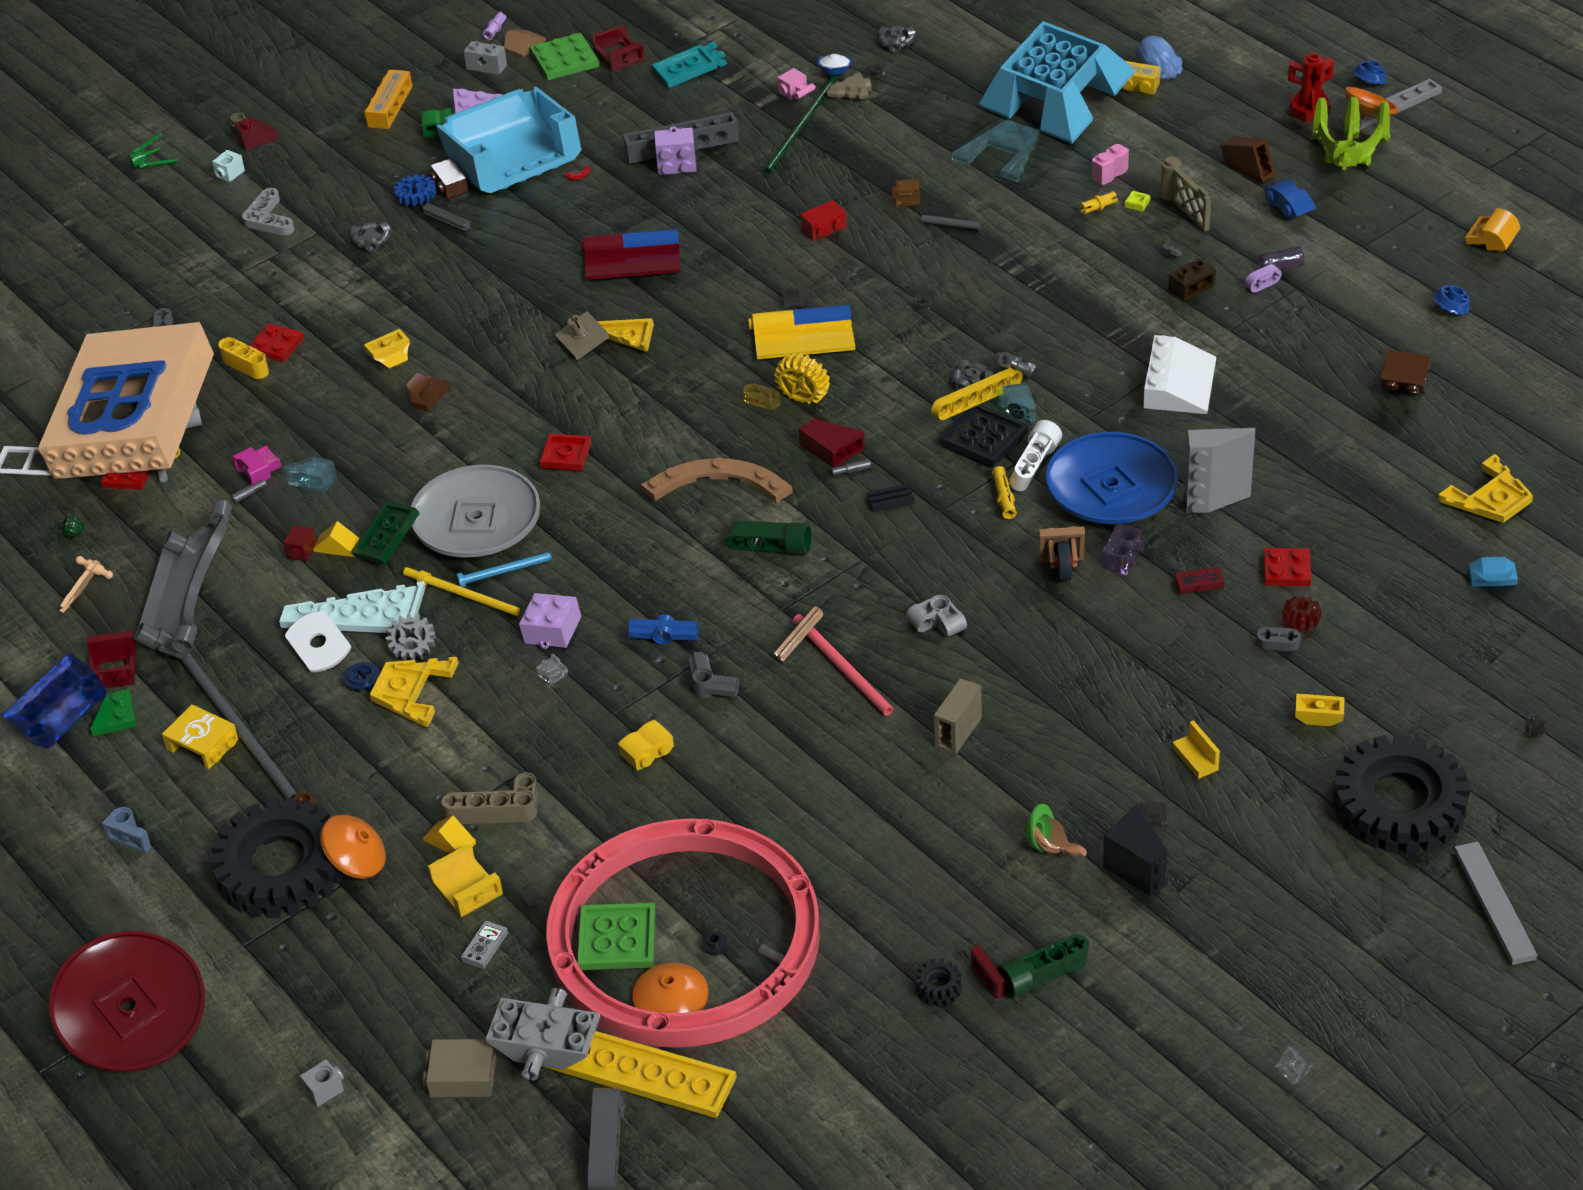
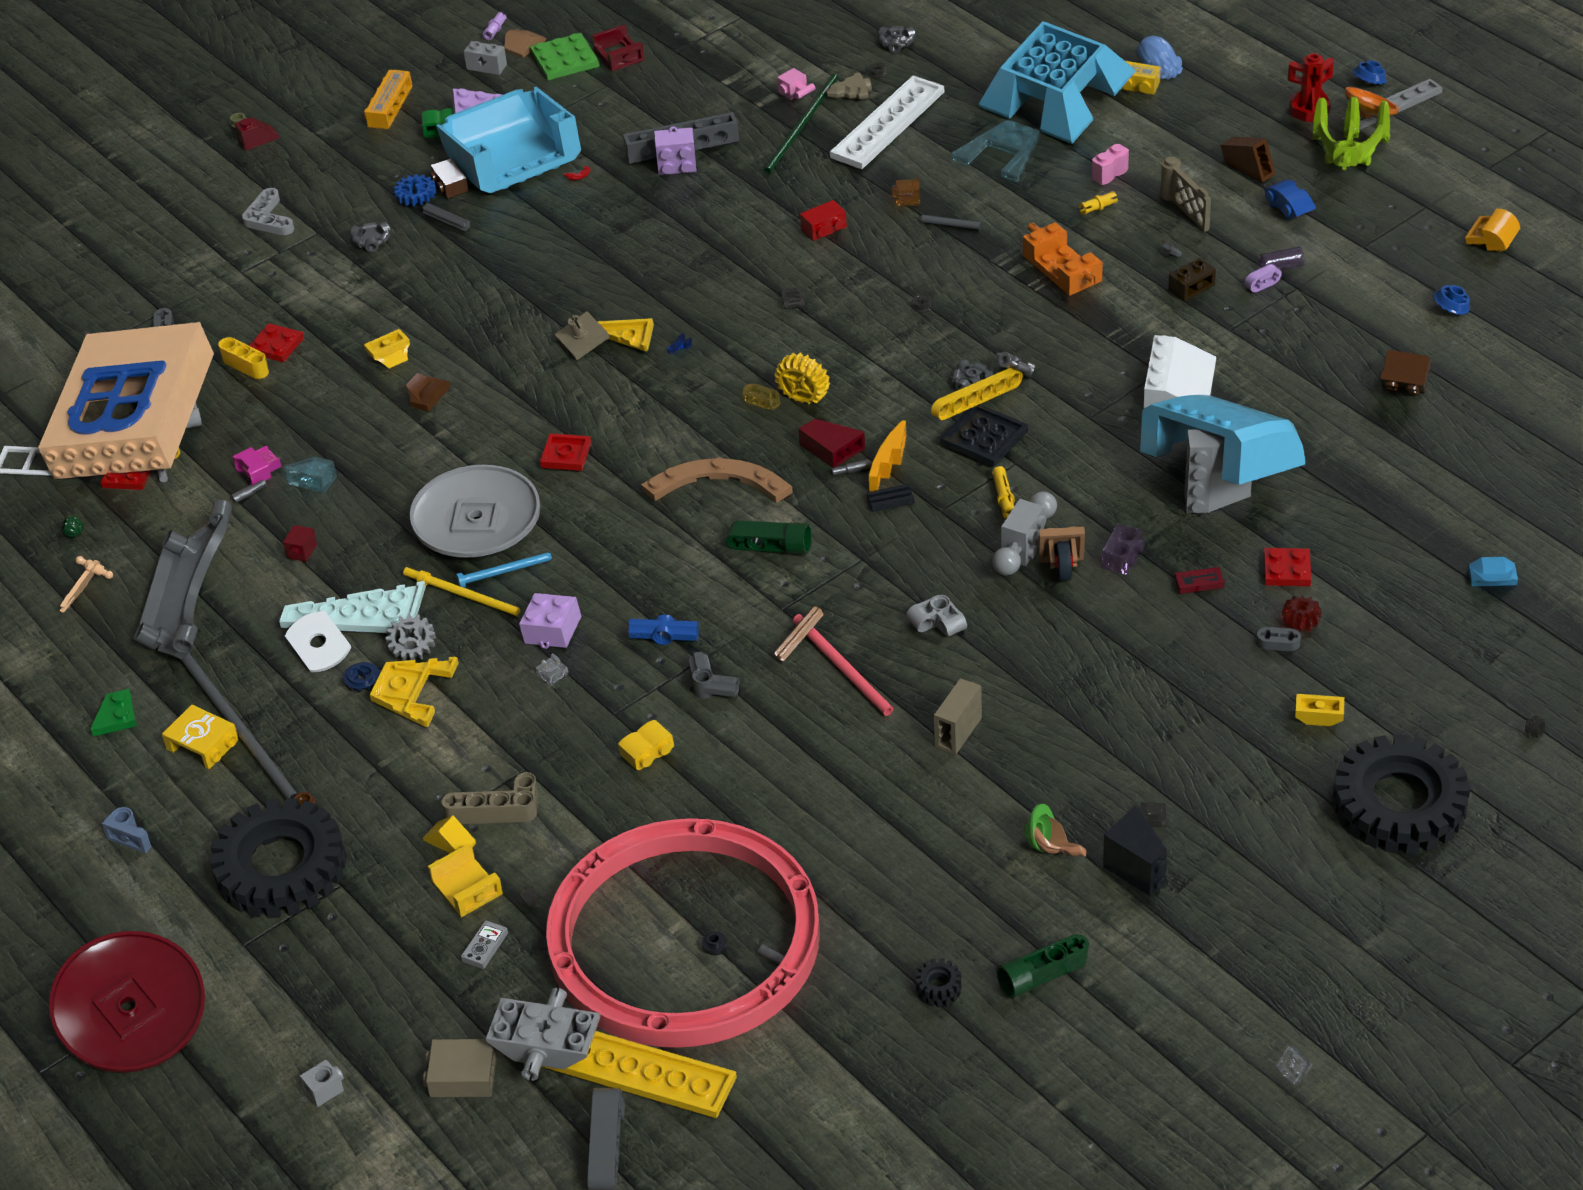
clear blue plate [2,652,107,749] -> none
dark red window [85,631,137,690] -> none
green plant [128,133,178,169] -> none
light aqua brick [212,150,245,182] -> none
yellow slope [313,521,360,557] -> none
orange dish [320,815,386,879] -> none
dark green plate [351,501,420,564] -> none
bright green plate [577,903,656,970] -> none
dark red door [580,229,681,280] -> none
orange dish [632,962,708,1013] -> none
teal tile [652,42,727,88] -> none
yellow door [749,304,856,359] -> none
piece [816,54,853,76] -> none
dark red tile [971,945,1005,999] -> none
clear light blue slope [999,383,1036,426] -> none
white beam [1009,420,1062,491] -> none
blue dish [1046,432,1178,524] -> none
neon yellow tile [1125,191,1150,212] -> none
yellow panel [1172,720,1220,779] -> none
yellow wing [1438,454,1533,523] -> none
light grey tile [1454,842,1537,965] -> none
none -> clear blue piece [667,333,692,354]
none -> white plate [830,75,944,169]
none -> light orange slope [869,420,906,492]
none -> light grey brick [992,491,1057,576]
none -> orange brick [1023,222,1103,296]
none -> medium azure slope [1140,395,1305,485]

